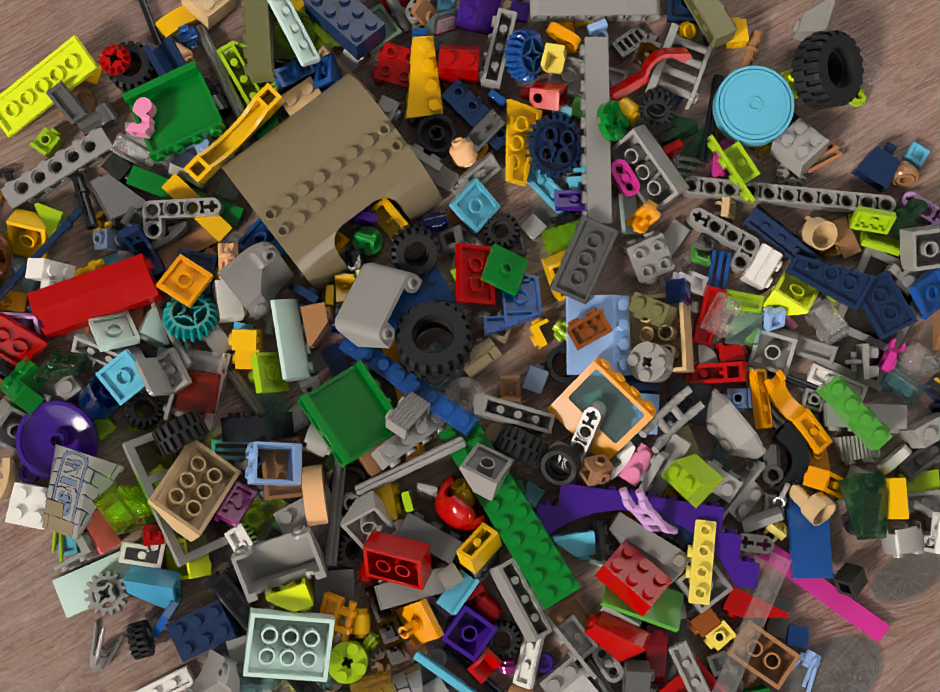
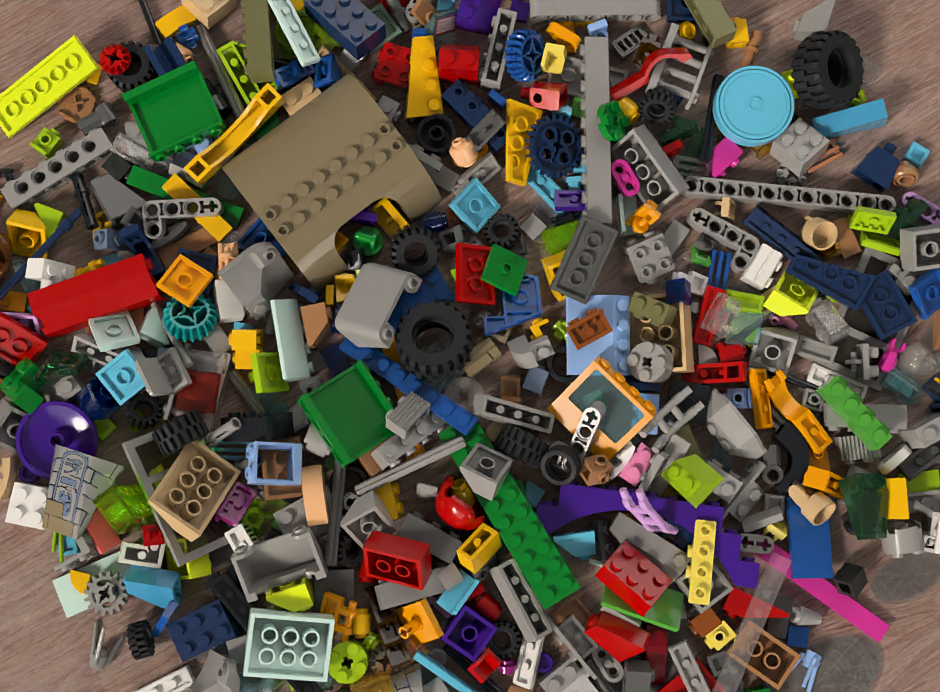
dark grey tile [46,80,88,124] -> none
bright pink leg [126,97,157,139] -> none
lime tile [401,490,415,513] -> none
lime bracket [707,134,760,204] -> none
light blue tile [763,306,786,332] -> none
light grey hand [773,483,790,508] -> none
none -> yellow tile [70,569,92,594]
none -> light grey pin [199,417,242,448]
none -> light grey brick [507,334,555,369]
none -> light grey cone [790,605,822,625]
none -> dark azure slope [810,99,888,139]

